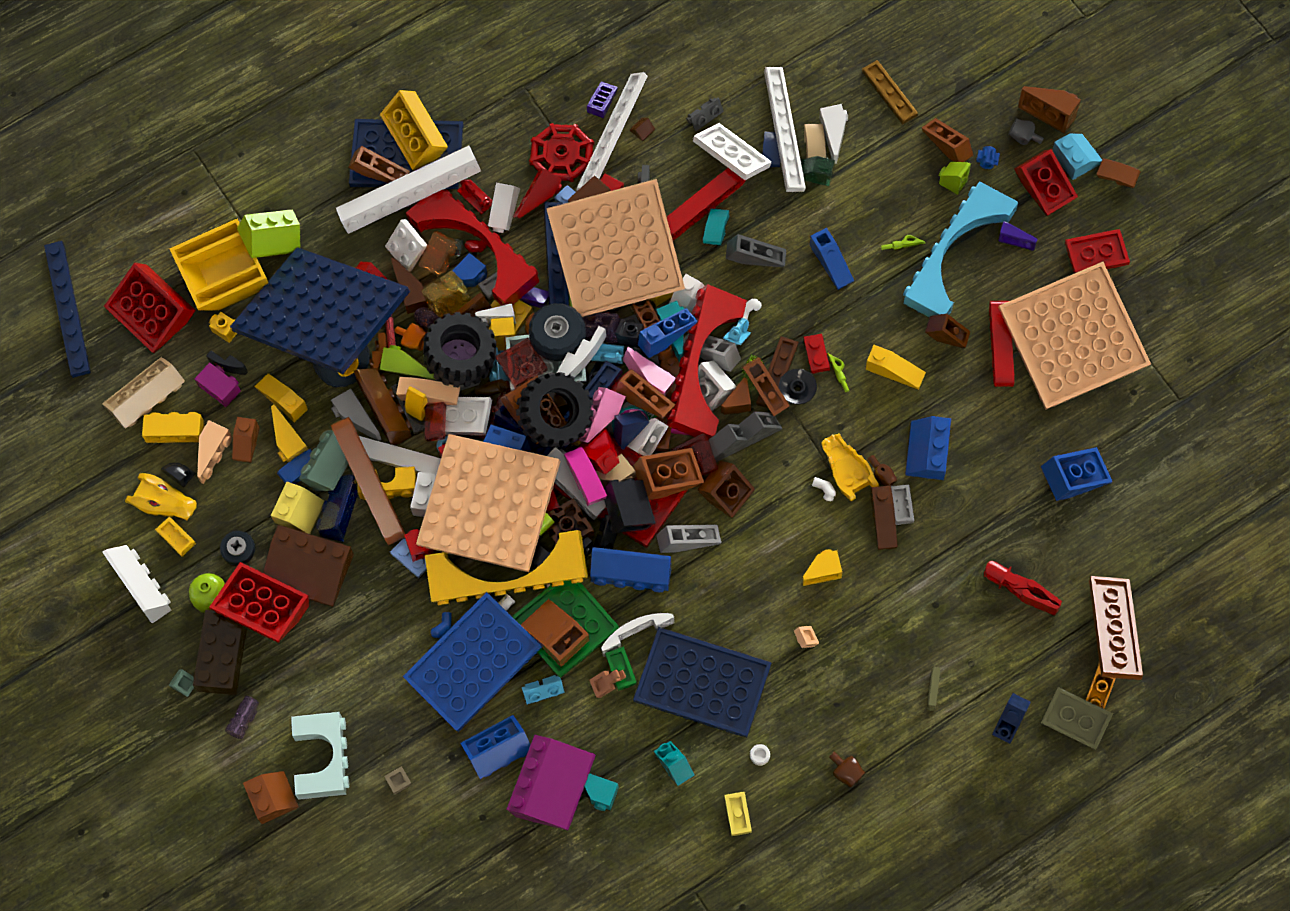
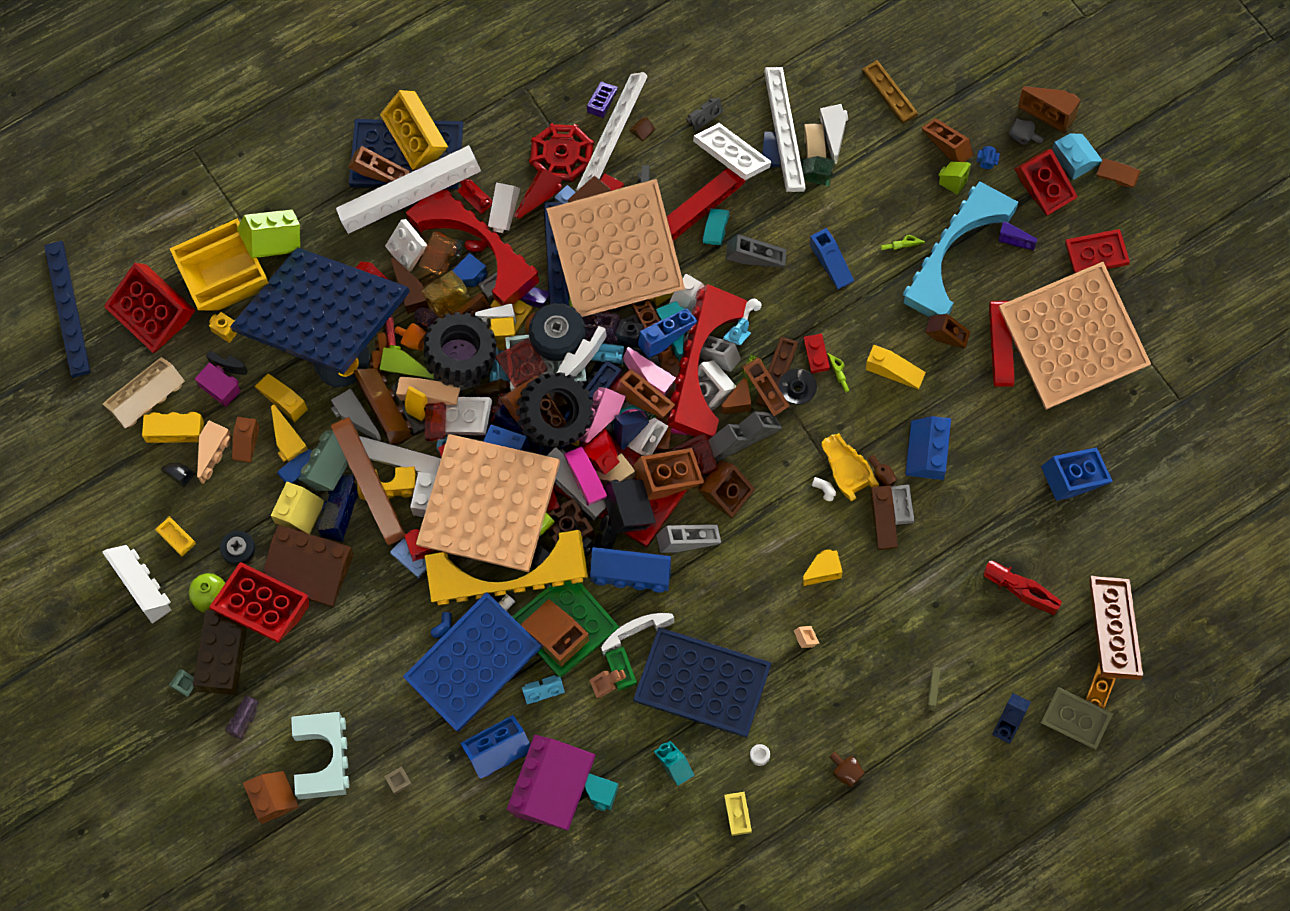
yellow animal [125,473,197,521] -> none

